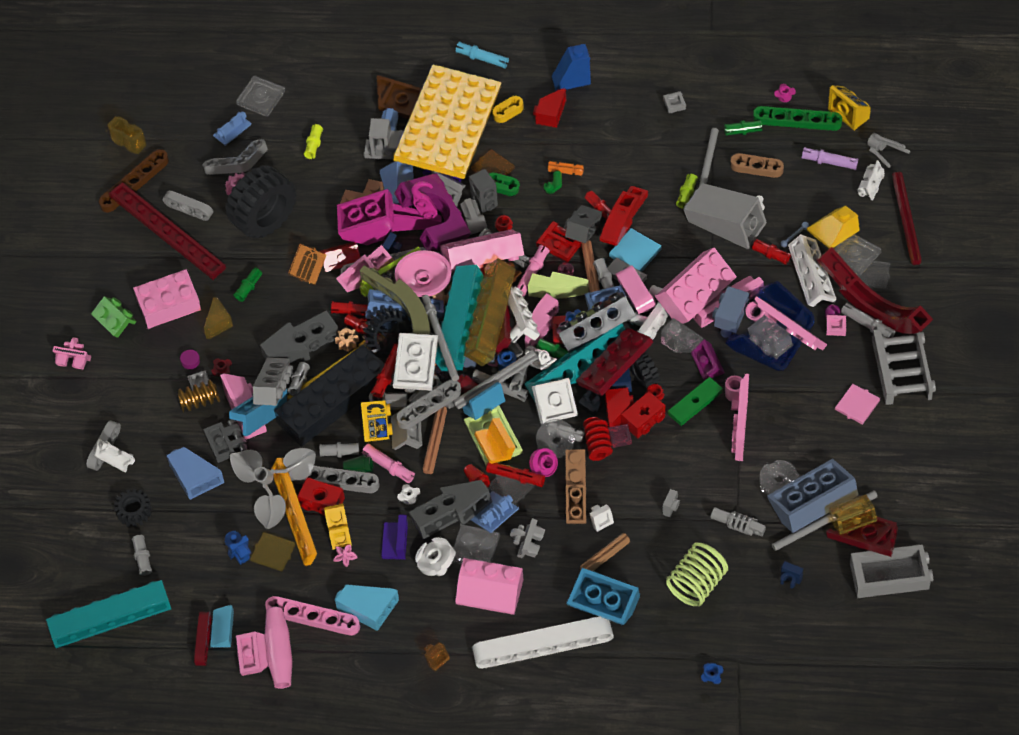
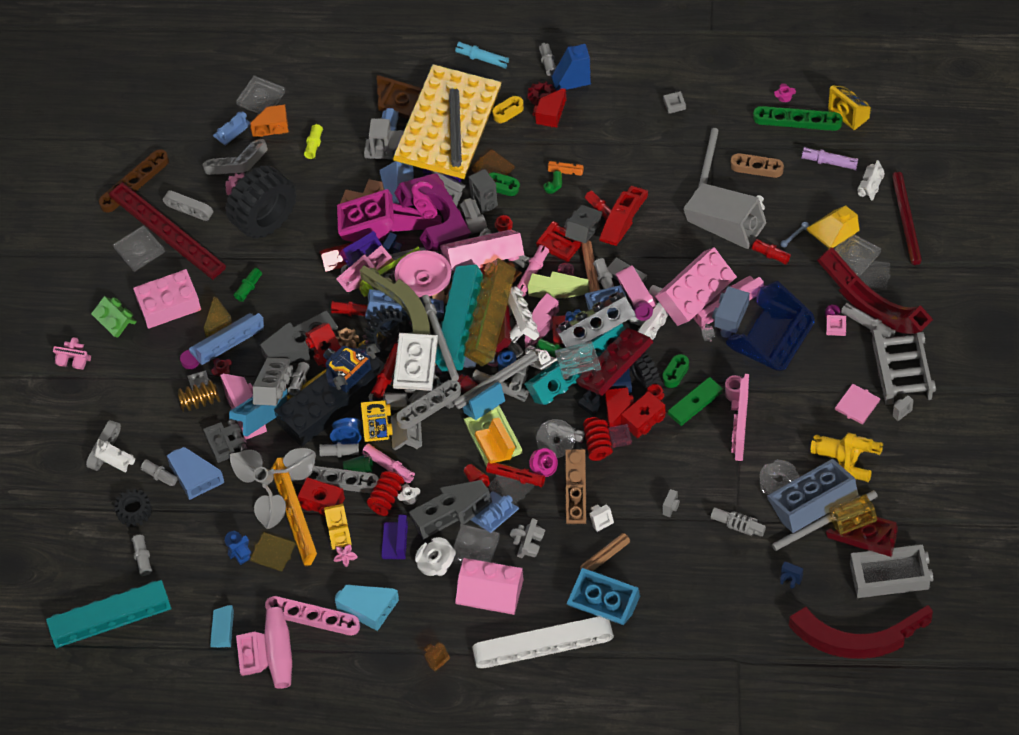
clear yellow brick [108,116,146,154] -> none
dark red beam [194,611,211,666] -> none
clear orange piece [288,244,327,285] -> none
red pin [344,314,378,336] -> none
nougat axle [423,406,447,474] -> none
white tile [532,378,578,424] -> none
medium azure tile [609,228,661,272] -> none
clear slope [661,318,703,353] -> none
yellowish green piece [666,543,728,606] -> none
lime pin [676,174,698,209] -> none
magenta slope [689,339,725,380] -> none
blue plate [701,663,723,684] -> none
green pin [724,120,762,136] -> none
bright pink hinge [745,296,827,350] -> none
clear brick [748,315,793,359] -> none
white fence [788,234,837,307] -> none
light grey plant [867,133,910,168] -> none
none -> clear plate [113,225,165,272]
none -> light grey axle [141,459,178,486]
none -> medium blue panel [189,313,264,365]
none -> orange slope [250,105,289,137]
none -> red brick [305,323,341,368]
none -> torso [323,344,380,393]
none -> blue piece [330,418,364,444]
none -> dark purple hinge [340,231,382,268]
none -> red piece [367,471,405,516]
none -> dark grey axle [449,88,462,167]
none -> dark red gear [527,81,556,106]
none -> light grey axle [539,43,556,76]
none -> clear plate [555,341,601,380]
none -> magenta tile [633,301,653,321]
none -> green beam [663,354,689,388]
none -> clear plate [701,323,715,342]
none -> dark red arch [789,605,933,659]
none -> yellow wheel [811,433,883,482]
none -> light grey plate [893,396,914,421]

